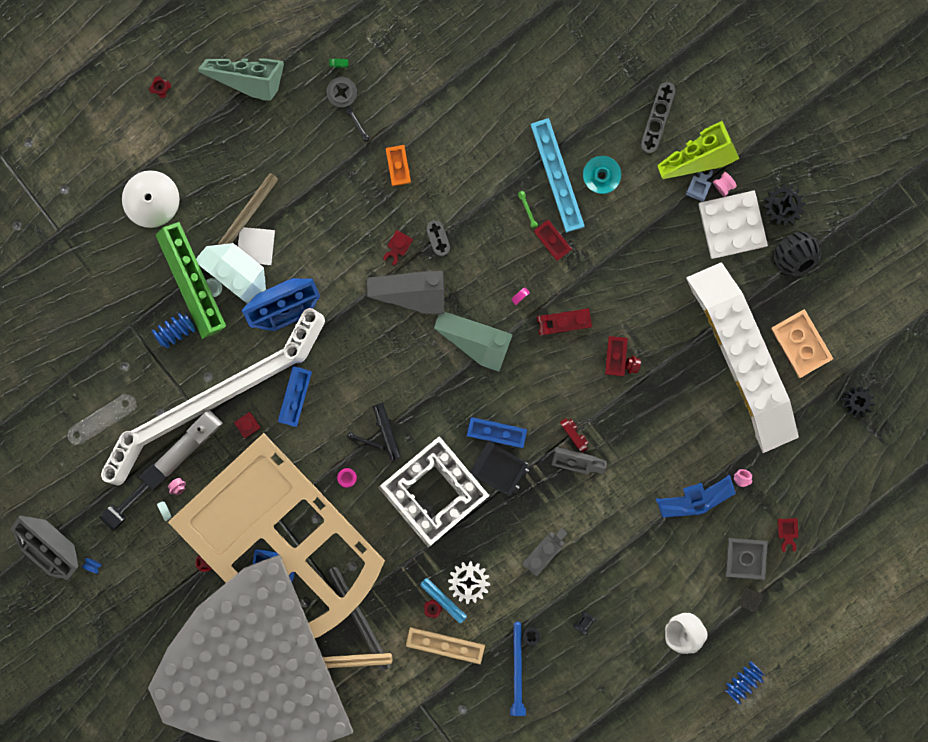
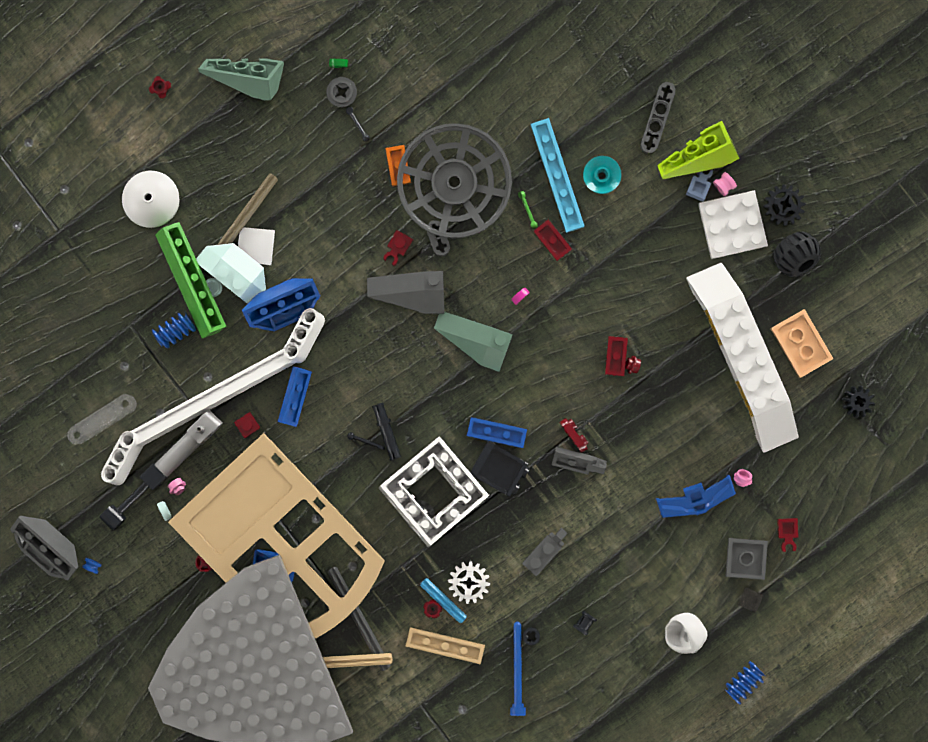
dark pink tile [337,468,357,488] -> none
dark red plate [536,308,592,336] -> none
none -> dark grey dish [397,123,512,238]

